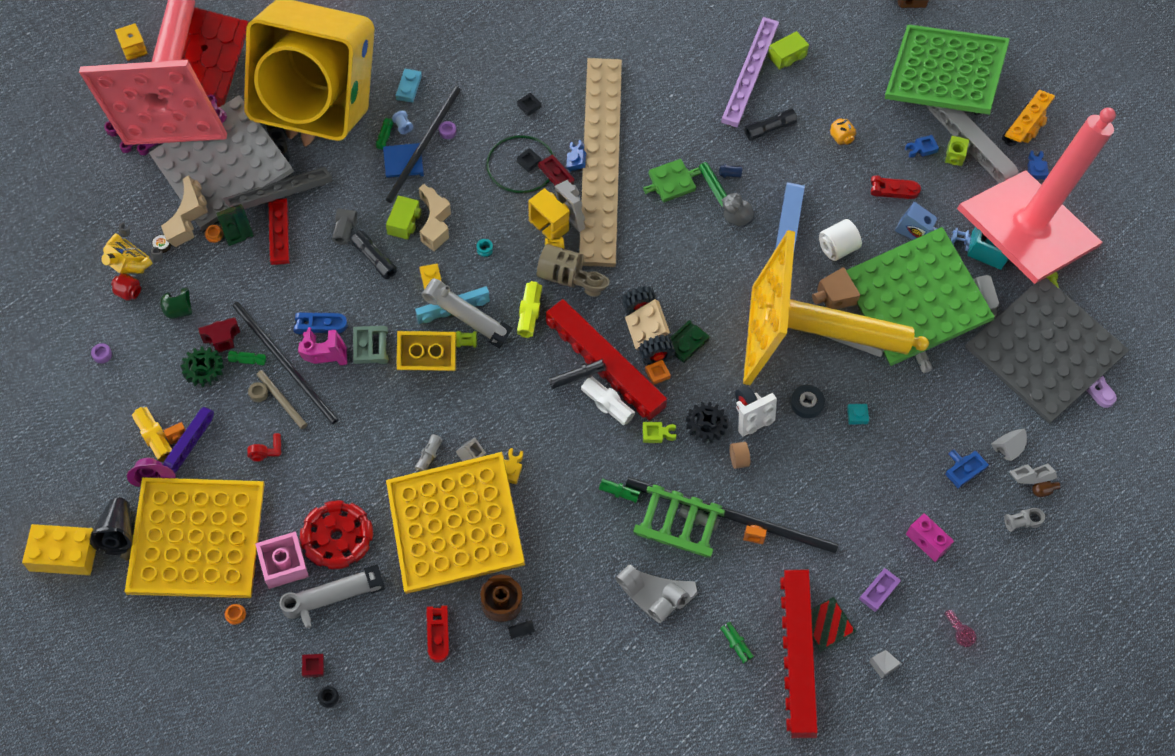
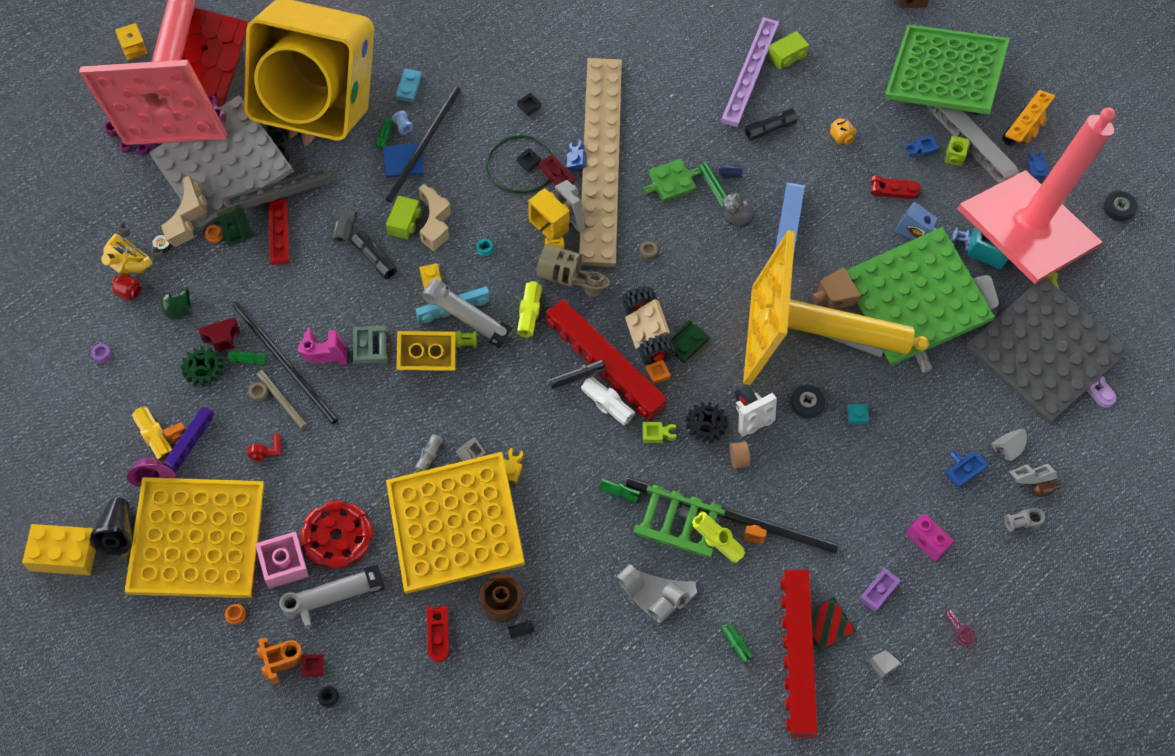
blue plate [293,312,348,334] -> none
medium lavender tile [439,121,457,139] -> none
white piece [819,219,862,261] -> none
none -> orange pin [256,637,304,685]
none -> dark tan tile [639,241,658,260]
none -> neon yellow piece [692,512,745,563]
none -> black bush [1104,191,1137,222]

